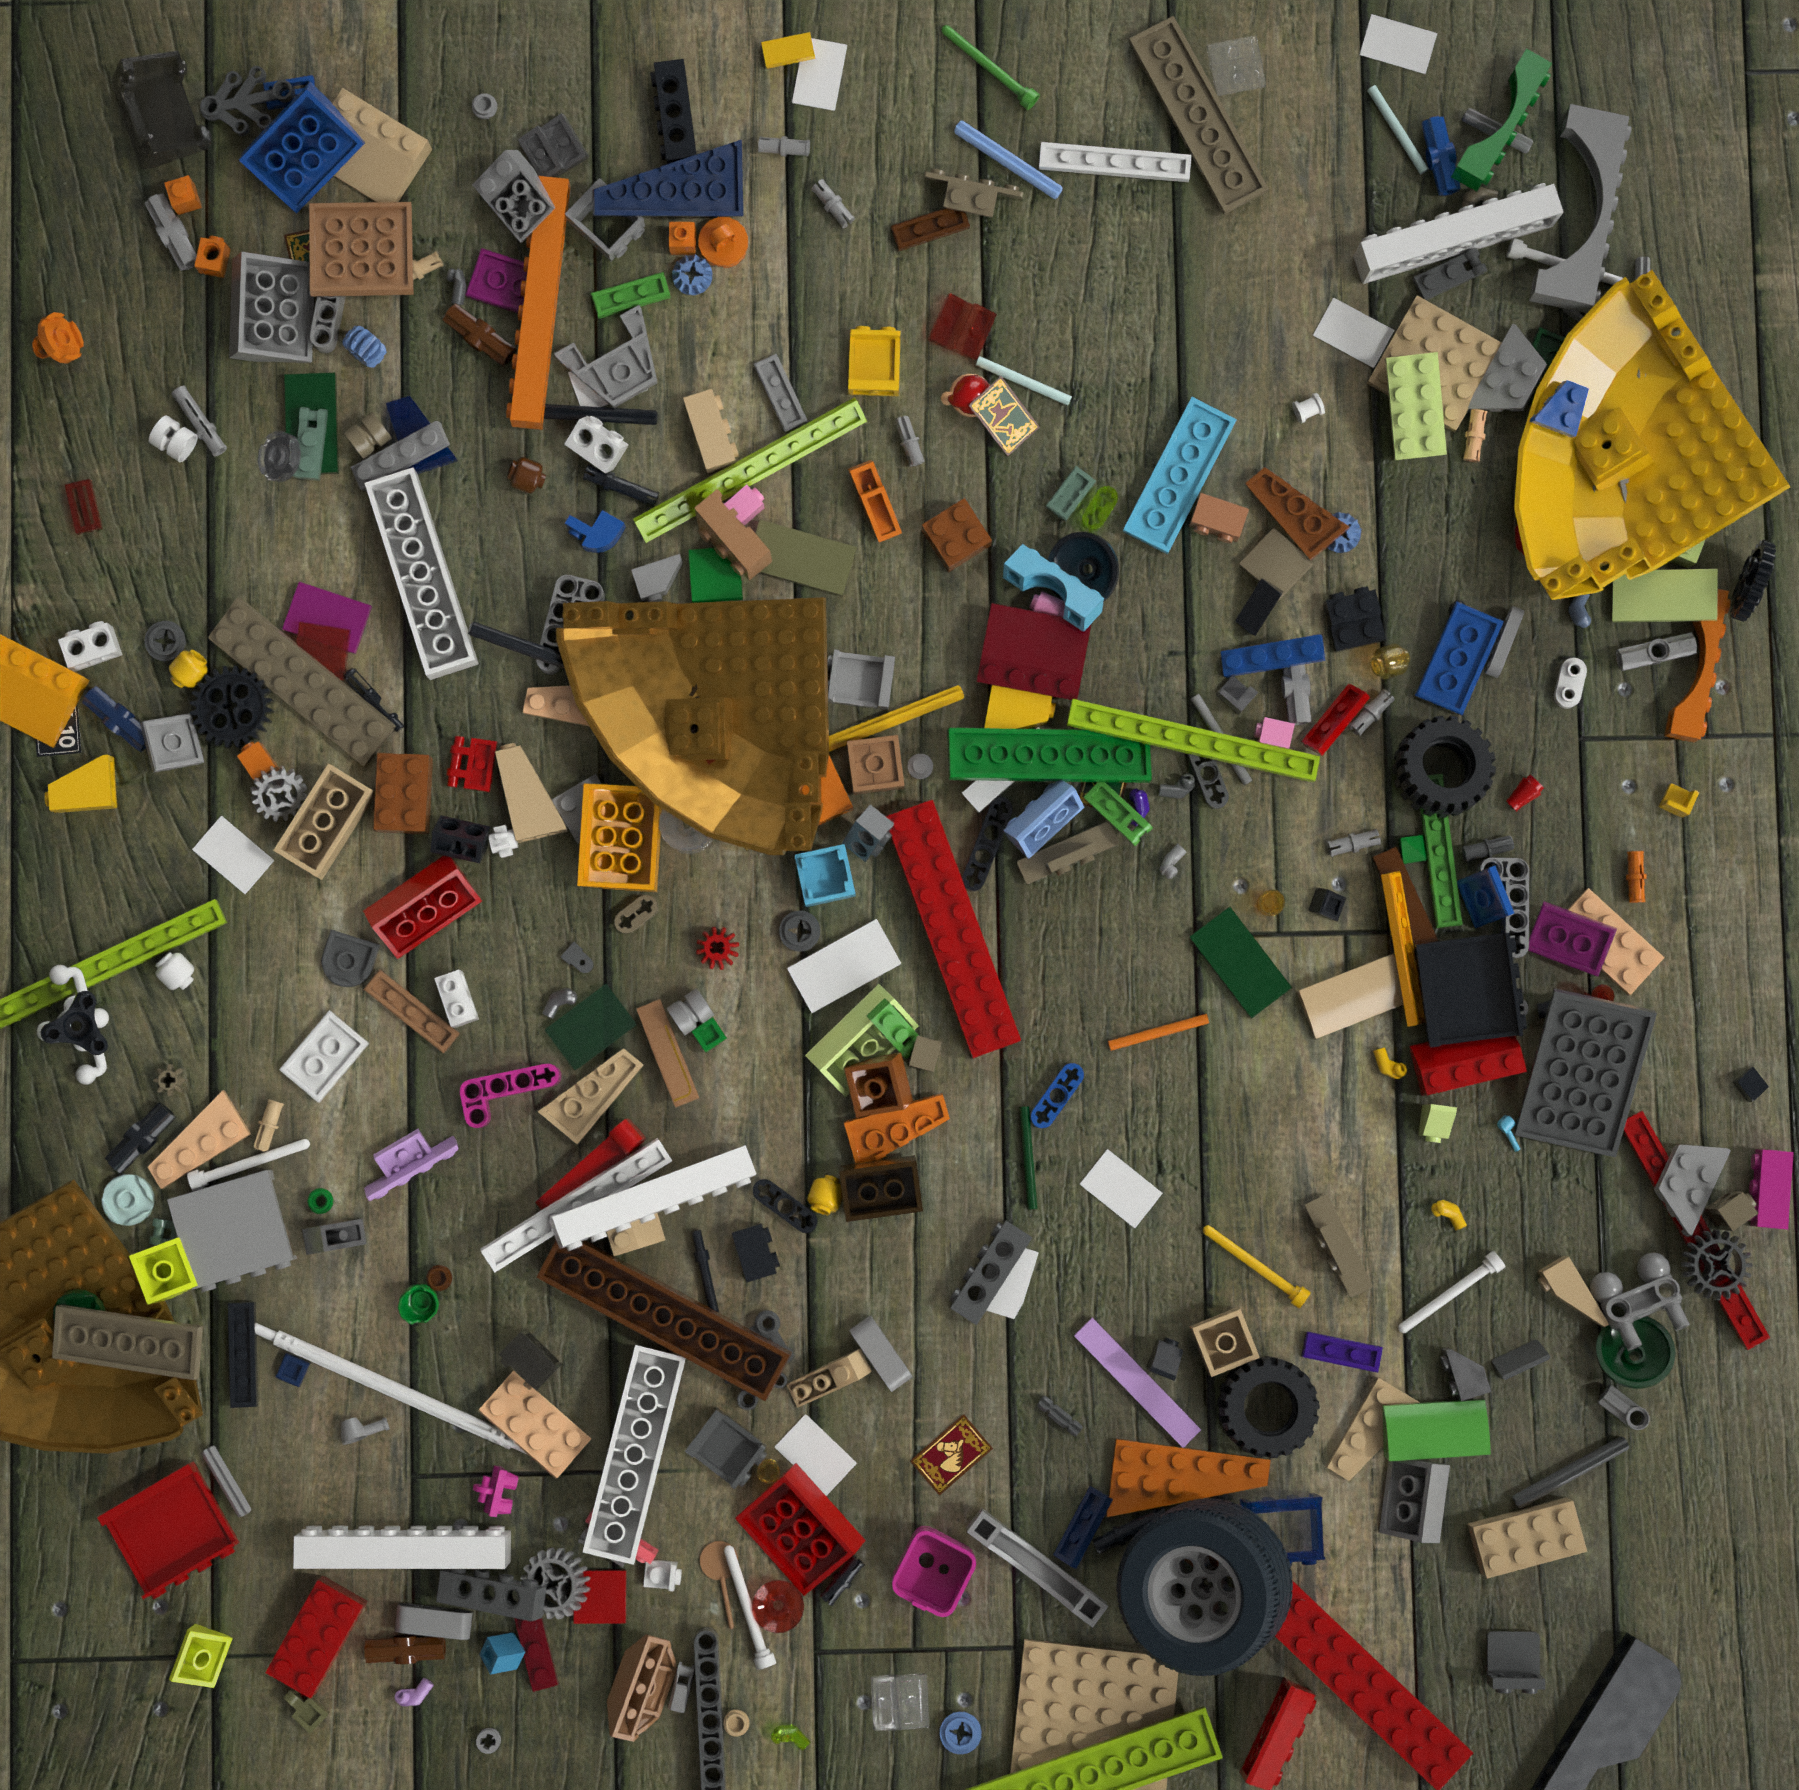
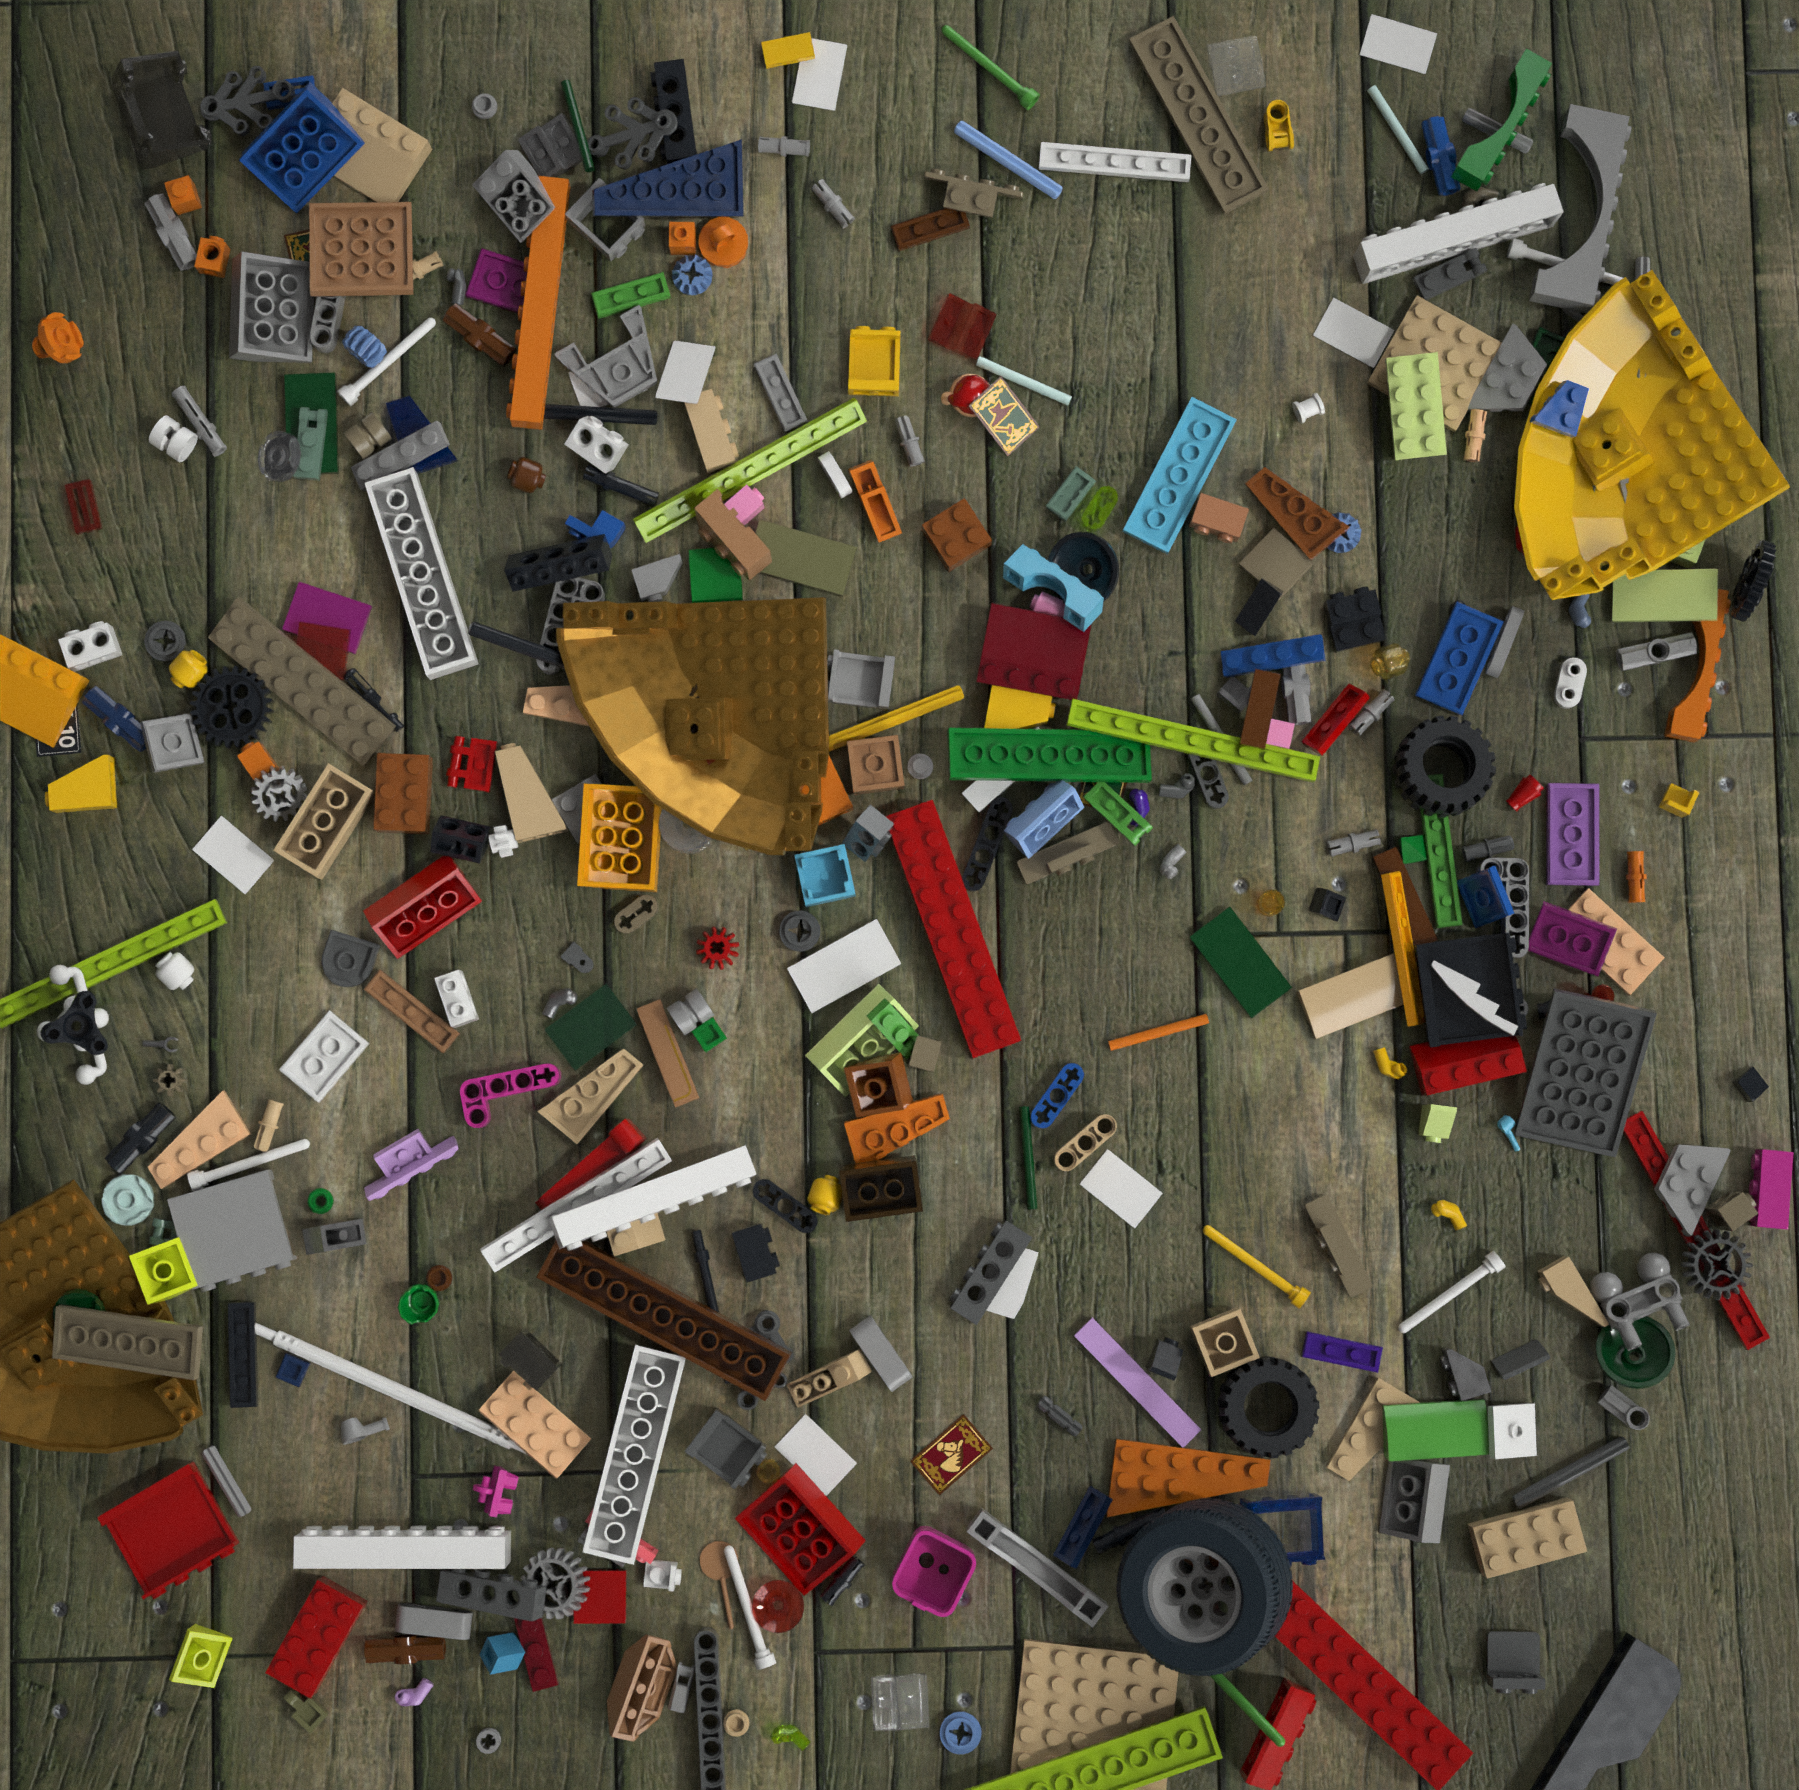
none -> flat silver hand [143,1037,179,1052]
none -> white piece [337,318,436,407]
none -> black brick [504,534,613,592]
none -> dark green bar [561,80,595,173]
none -> dark grey plant [587,97,677,170]
none -> white sticker [655,341,715,404]
none -> white beam [818,451,852,499]
none -> tan beam [1053,1114,1117,1171]
none -> bright green piece [1210,1674,1285,1747]
none -> reddish brown tile [1239,669,1281,750]
none -> yellow piece [1264,100,1294,152]
none -> white slope [1431,961,1518,1036]
none -> white plate [1488,1403,1537,1459]
none -> medium lavender tile [1547,783,1599,886]

